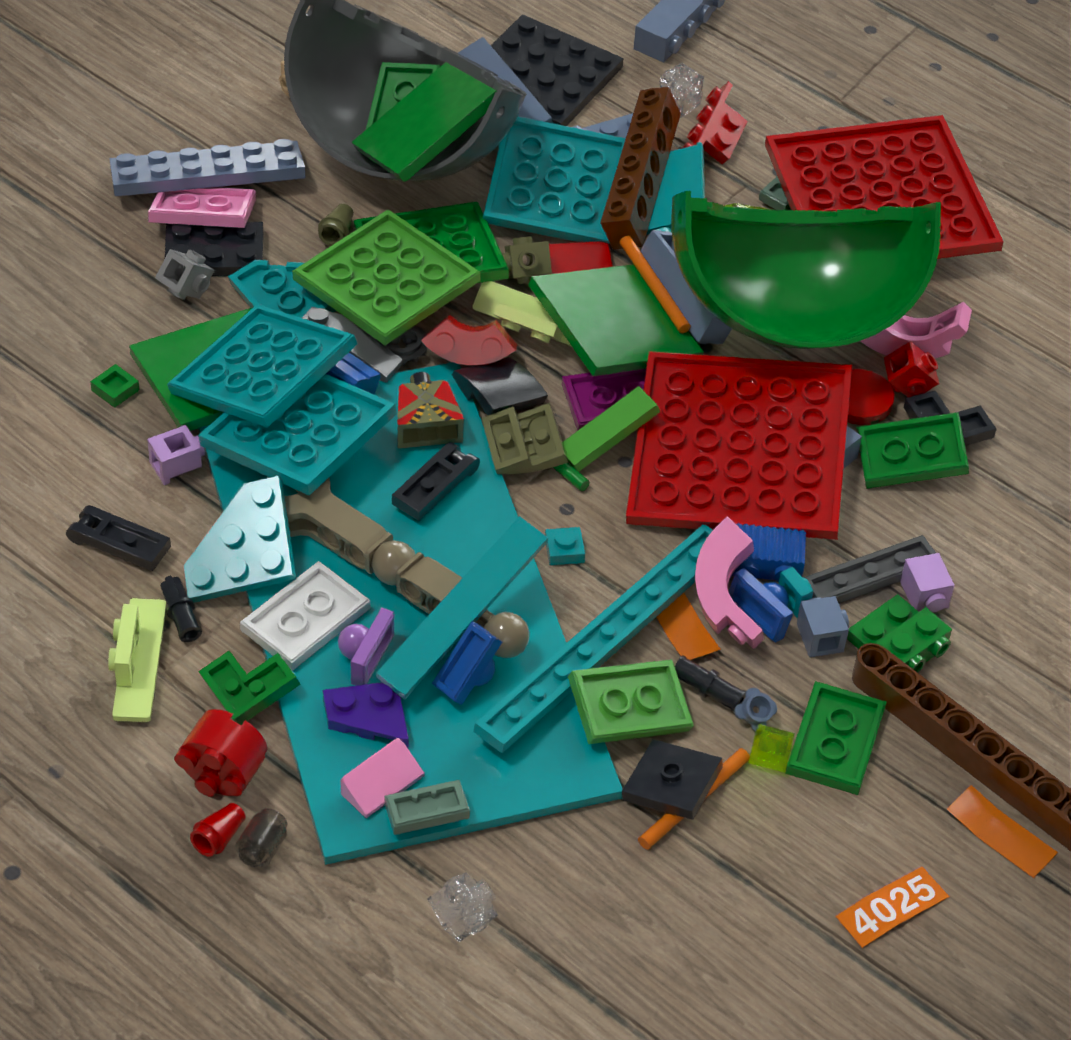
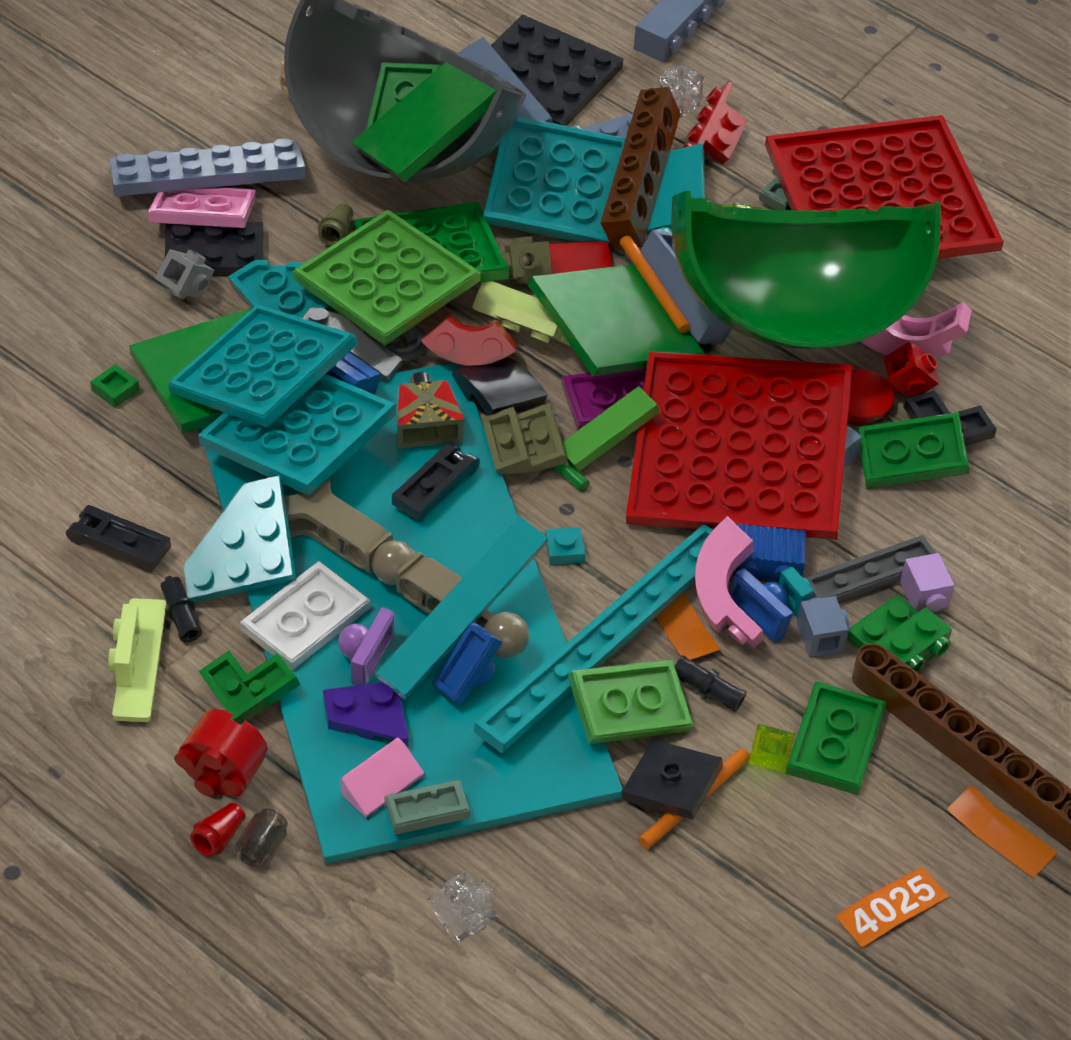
lavender brick [147,425,205,485] -> none
sand blue plate [734,688,777,732] -> none

